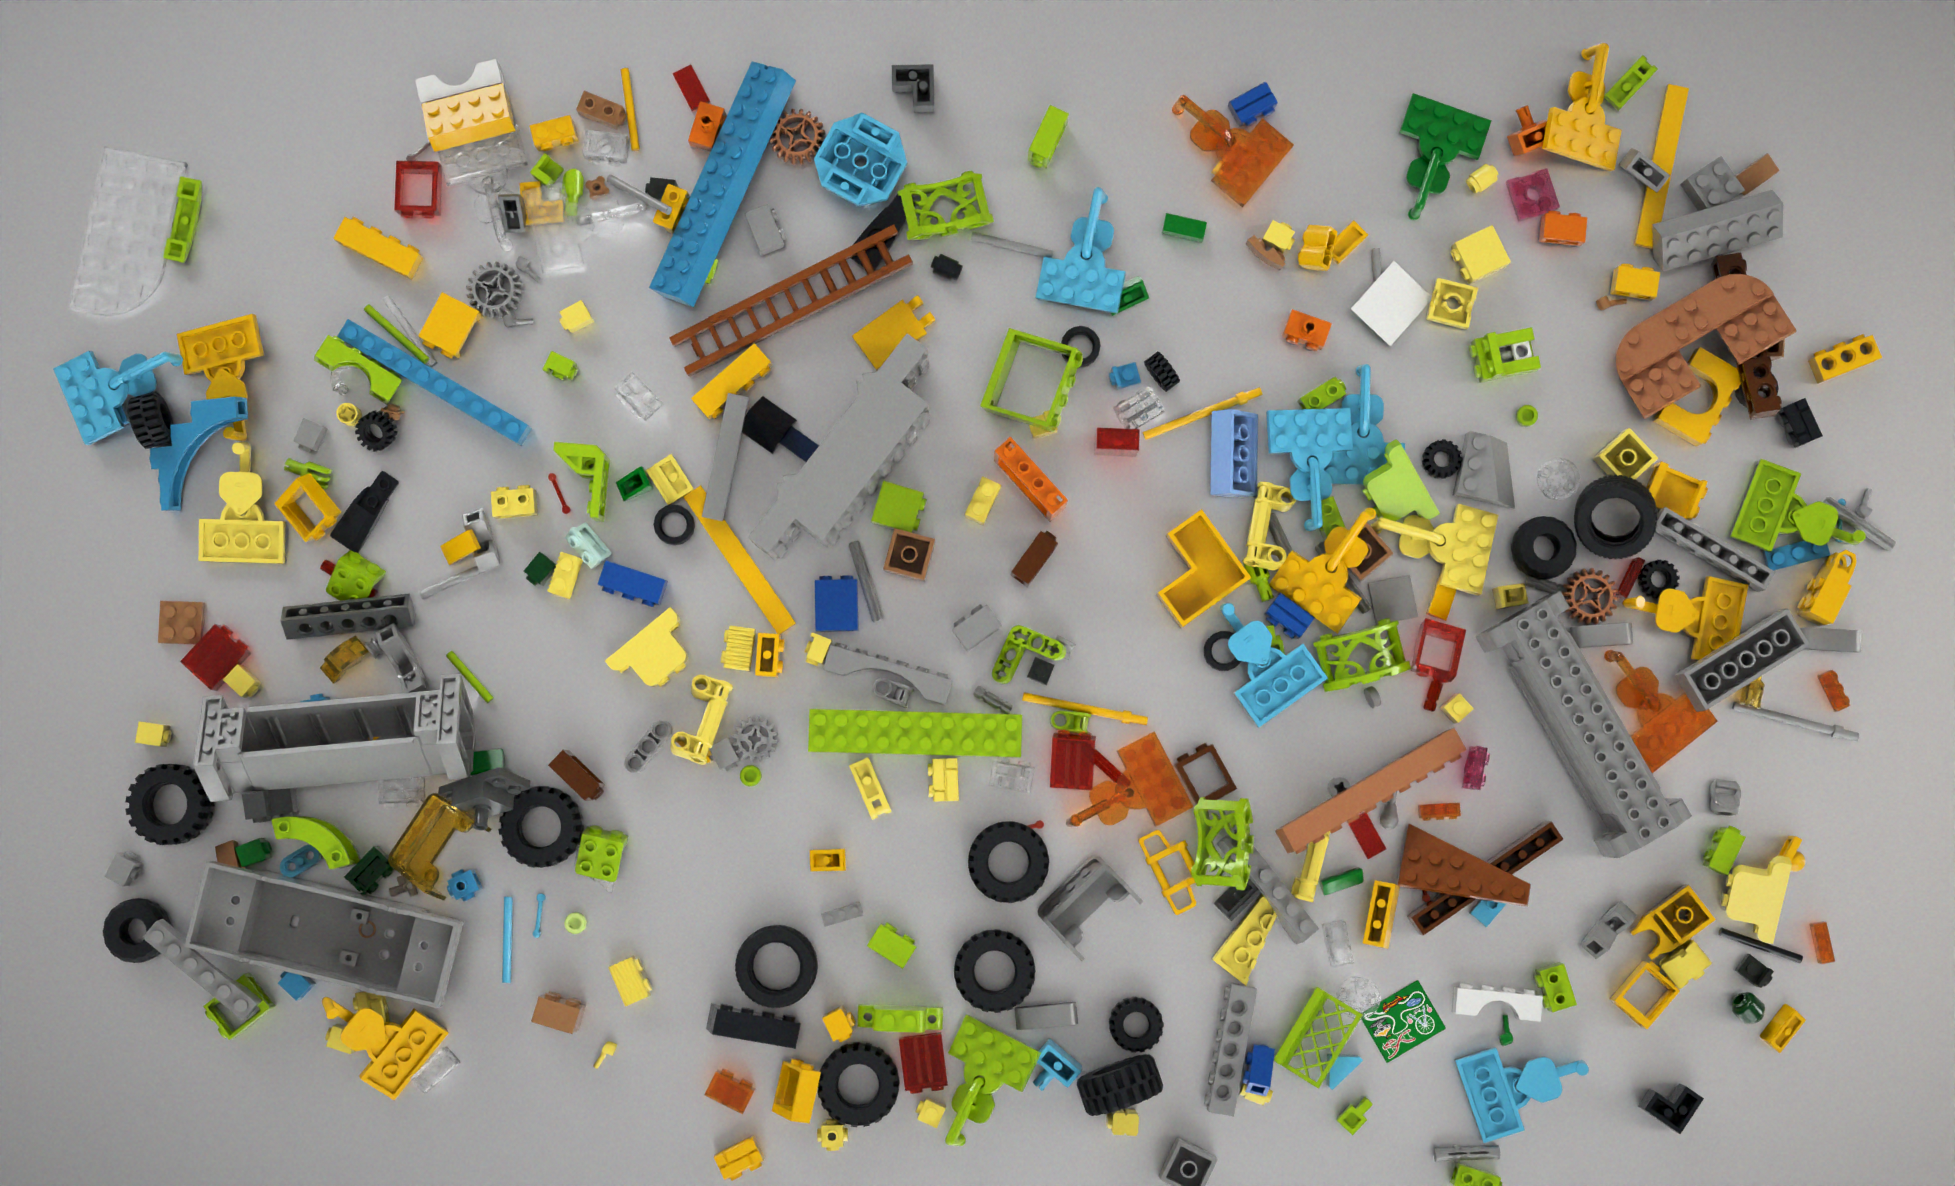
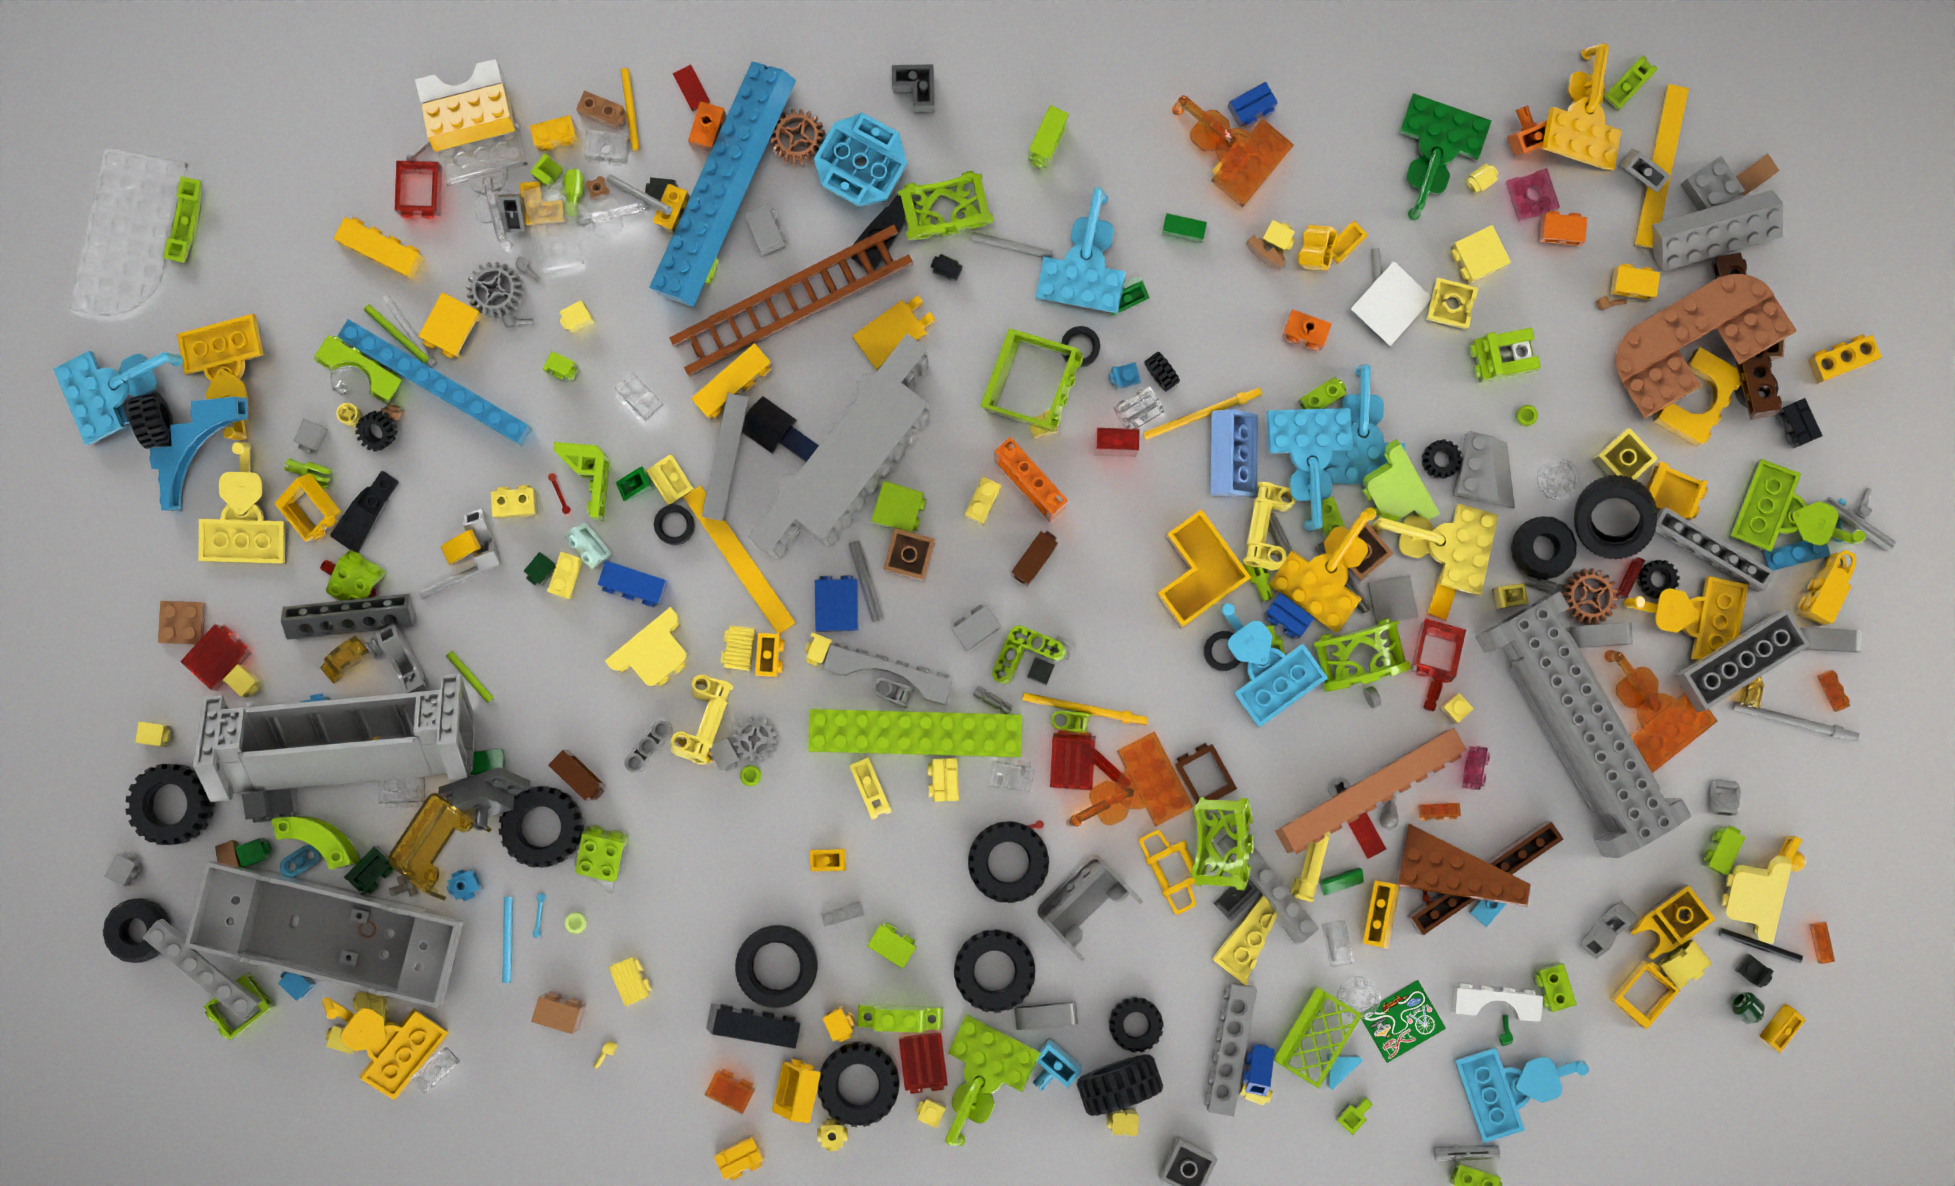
black brick [1638,1083,1704,1134] -> none

